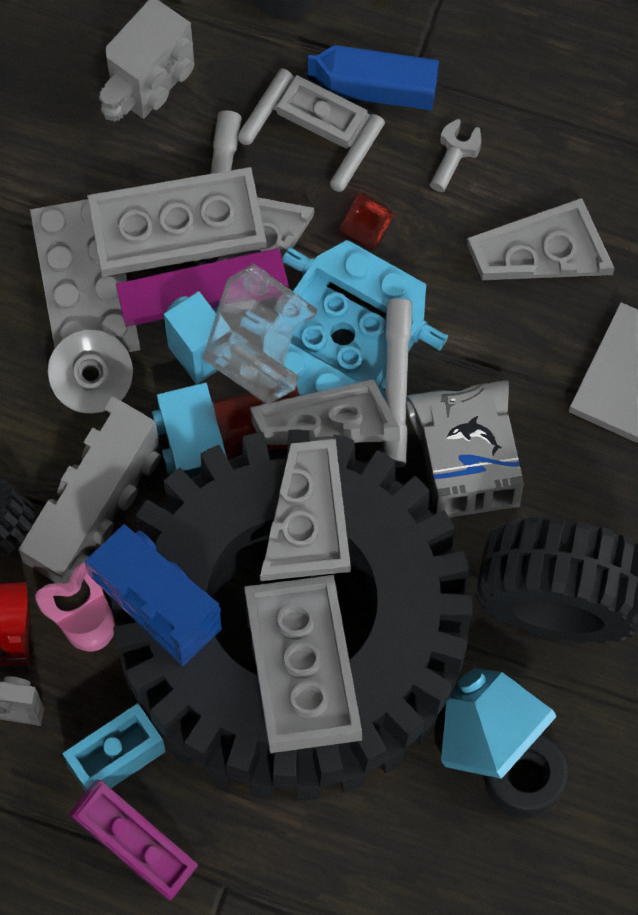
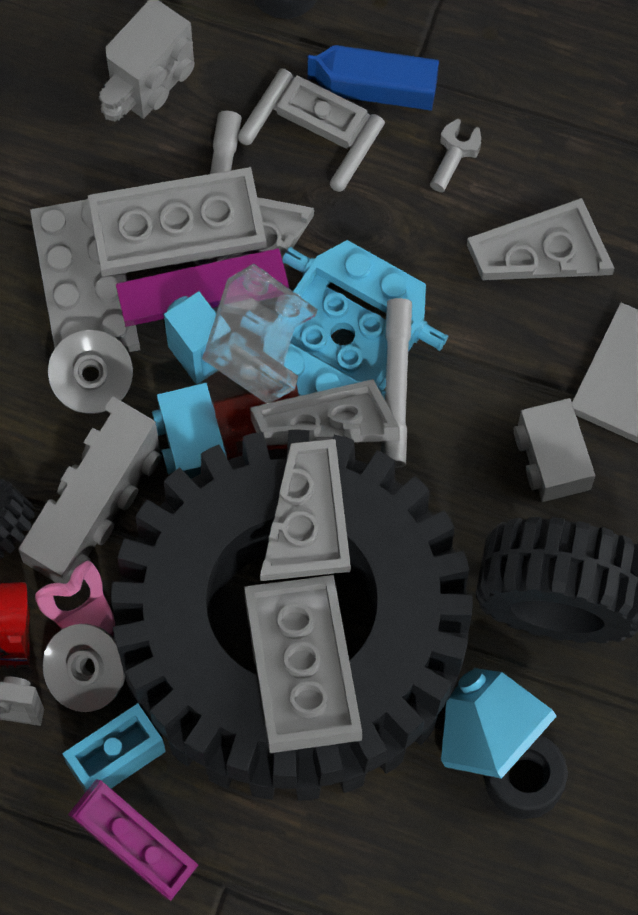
blue wedge [85,524,222,667] -> none
clear red slope [340,193,395,250] -> none
light grey piece [406,380,524,518] -> none
none -> light grey dish [43,624,125,712]
none -> light grey brick [514,398,595,502]

